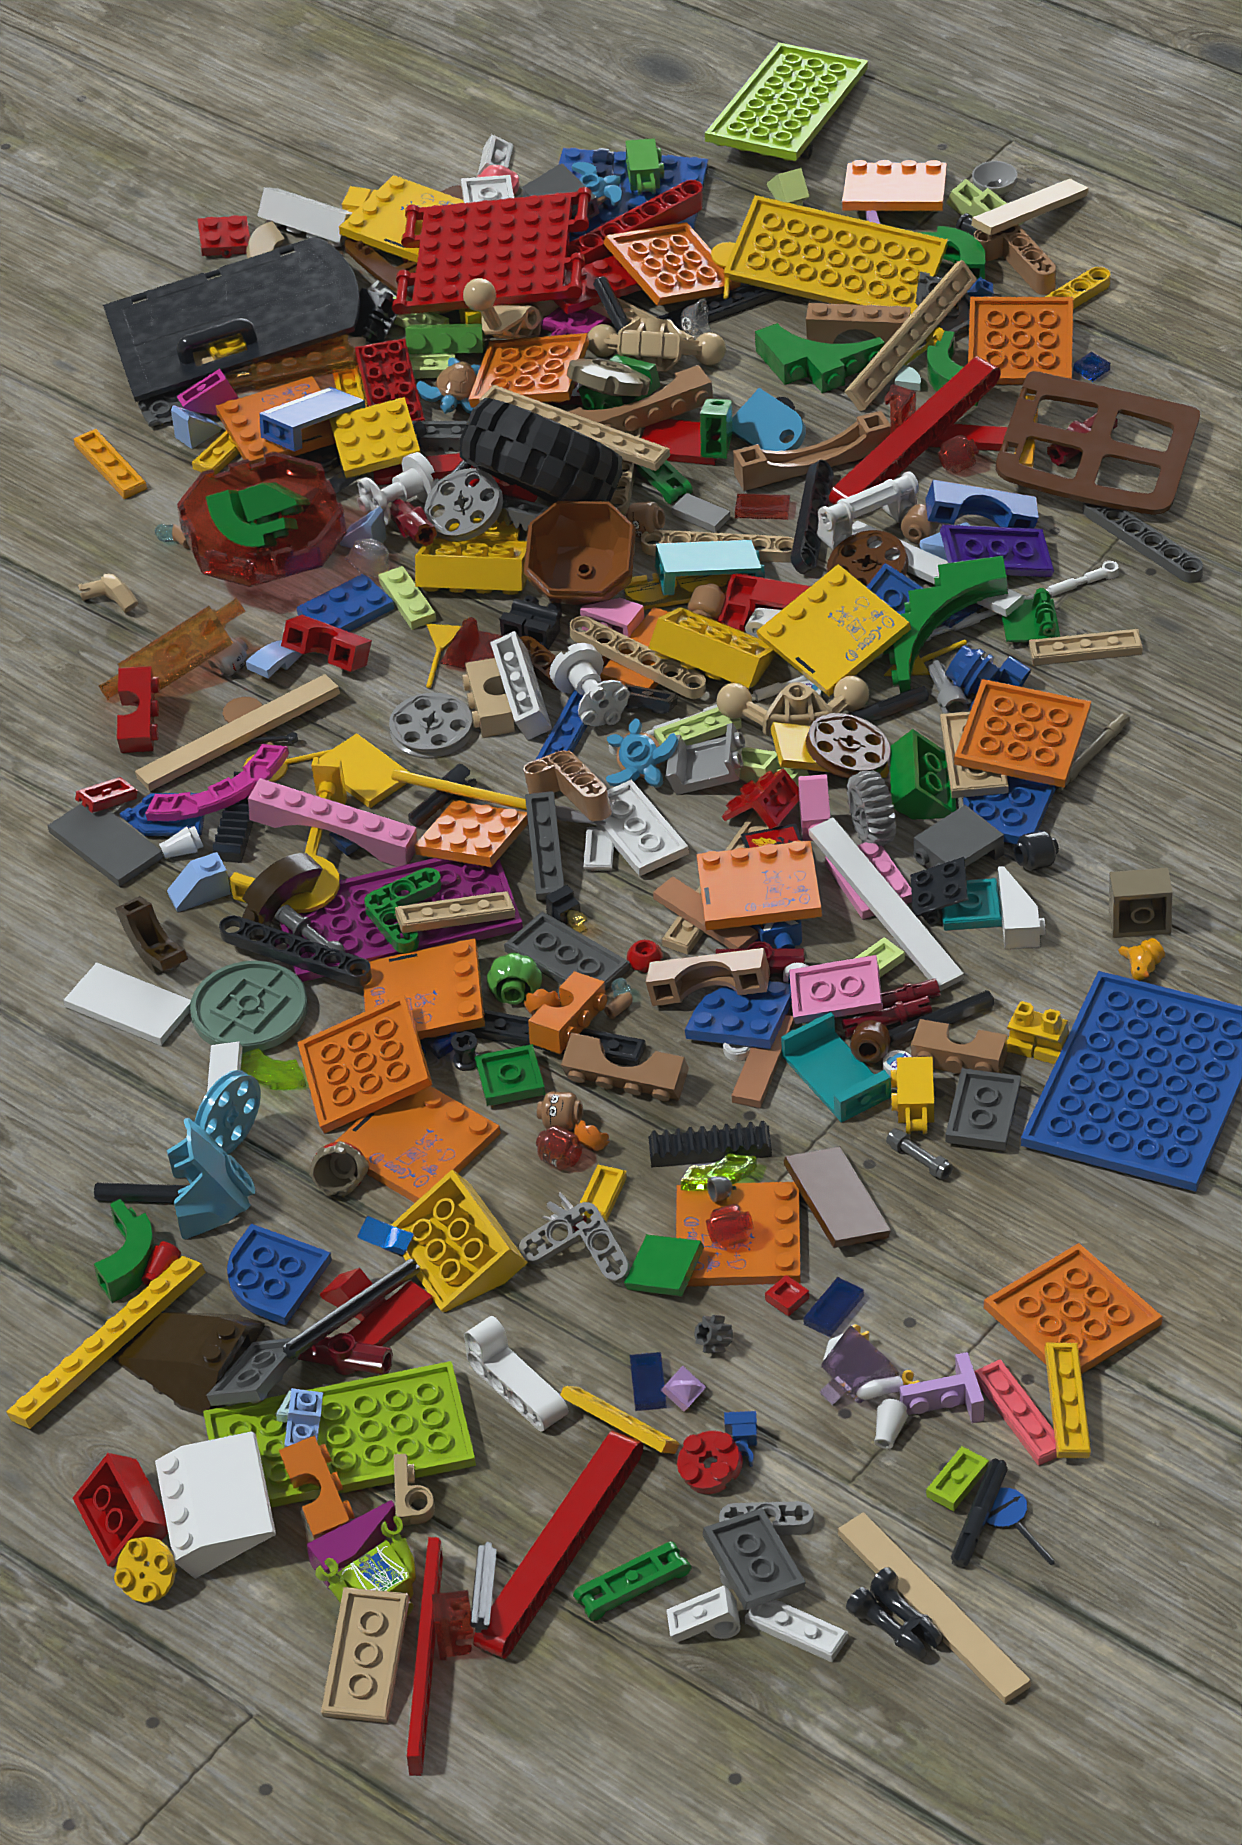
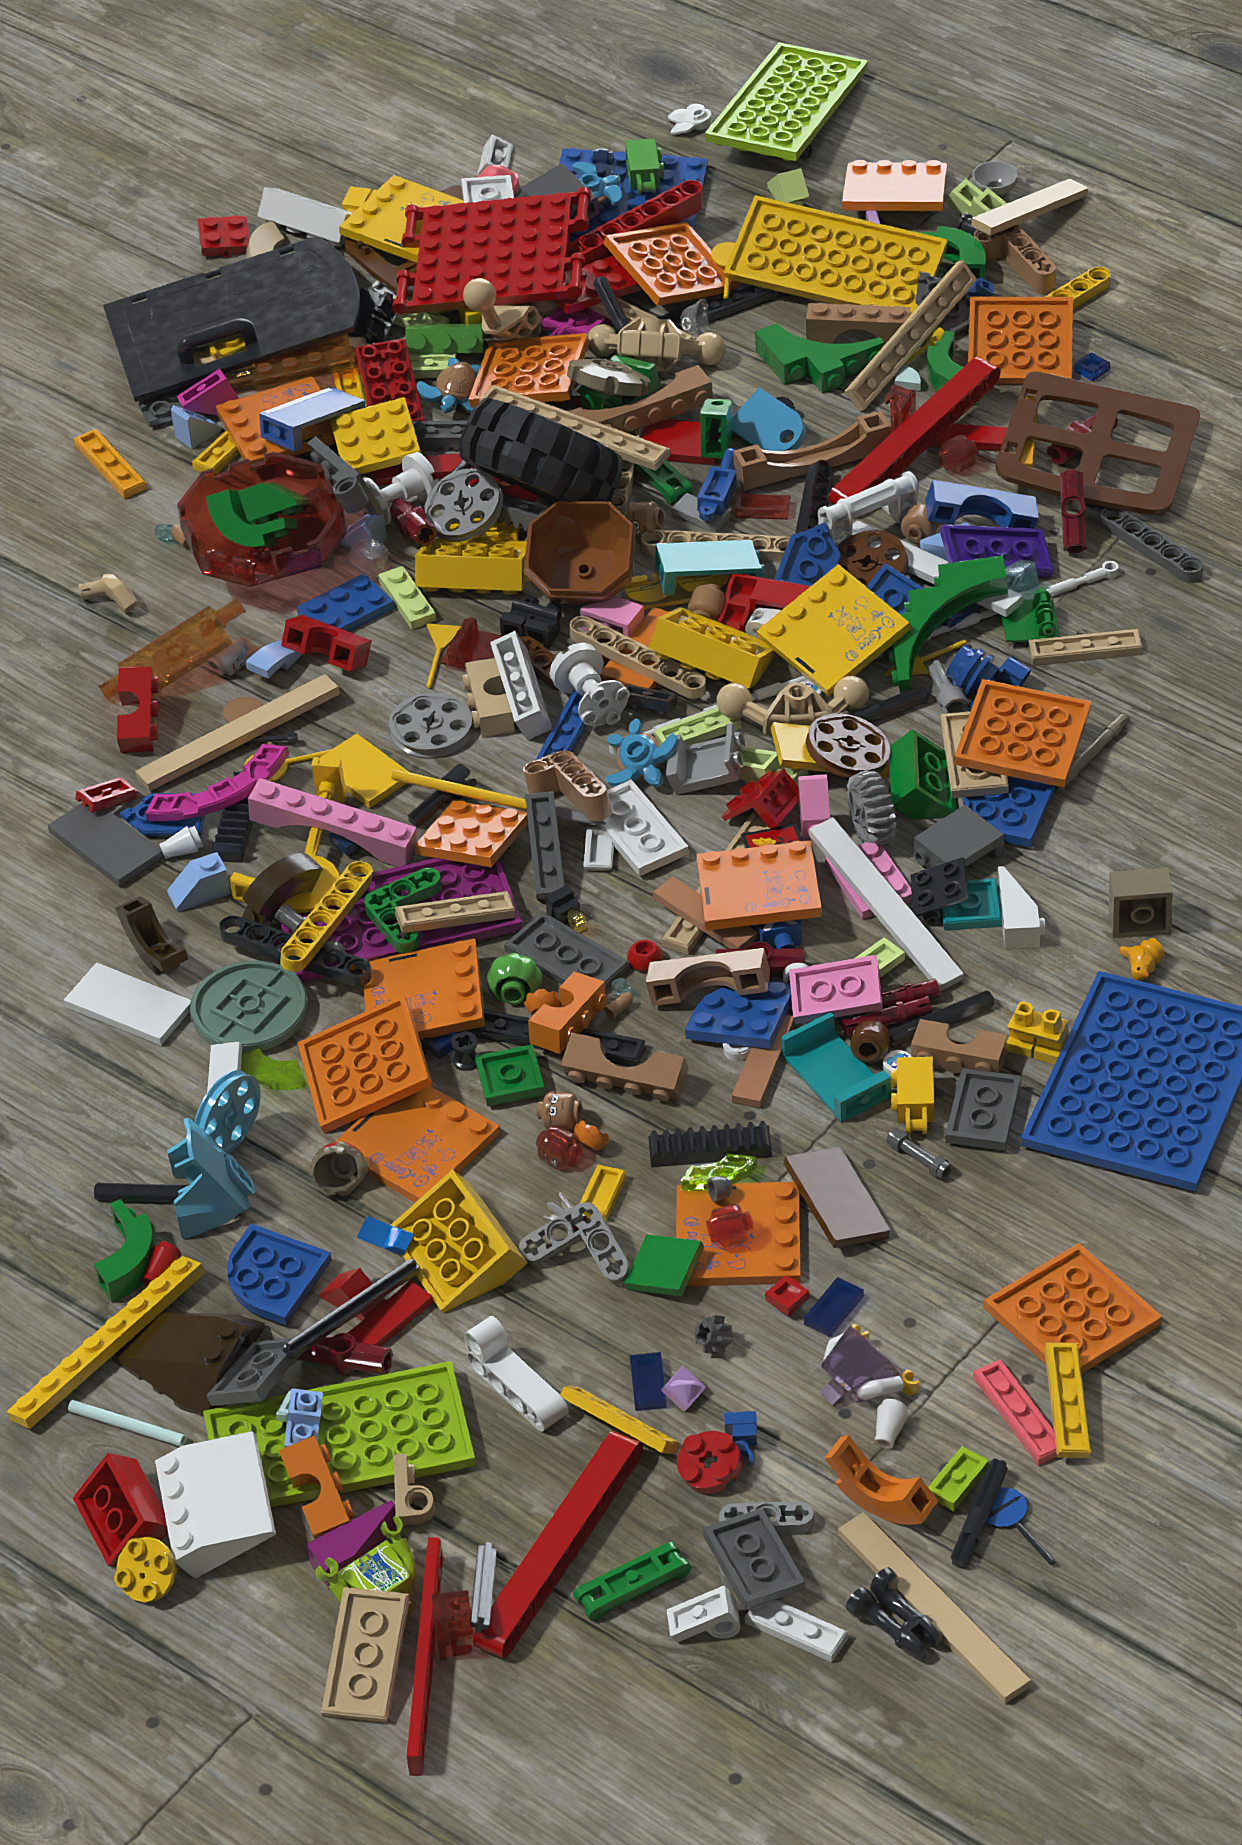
lavender bracket [900,1352,984,1423] -> none
black head [1014,830,1059,871] -> none
none -> light aqua piece [68,1400,186,1447]
none -> yellow beam [280,861,373,972]
none -> dark grey hinge [308,437,383,516]
none -> white plate [668,104,712,135]
none -> blue piece [697,448,737,521]
none -> blue tile [774,522,841,586]
none -> orange arch [824,1435,939,1525]
none -> clear light blue slope [1005,559,1039,593]
none -> dark red piece [1060,469,1087,553]

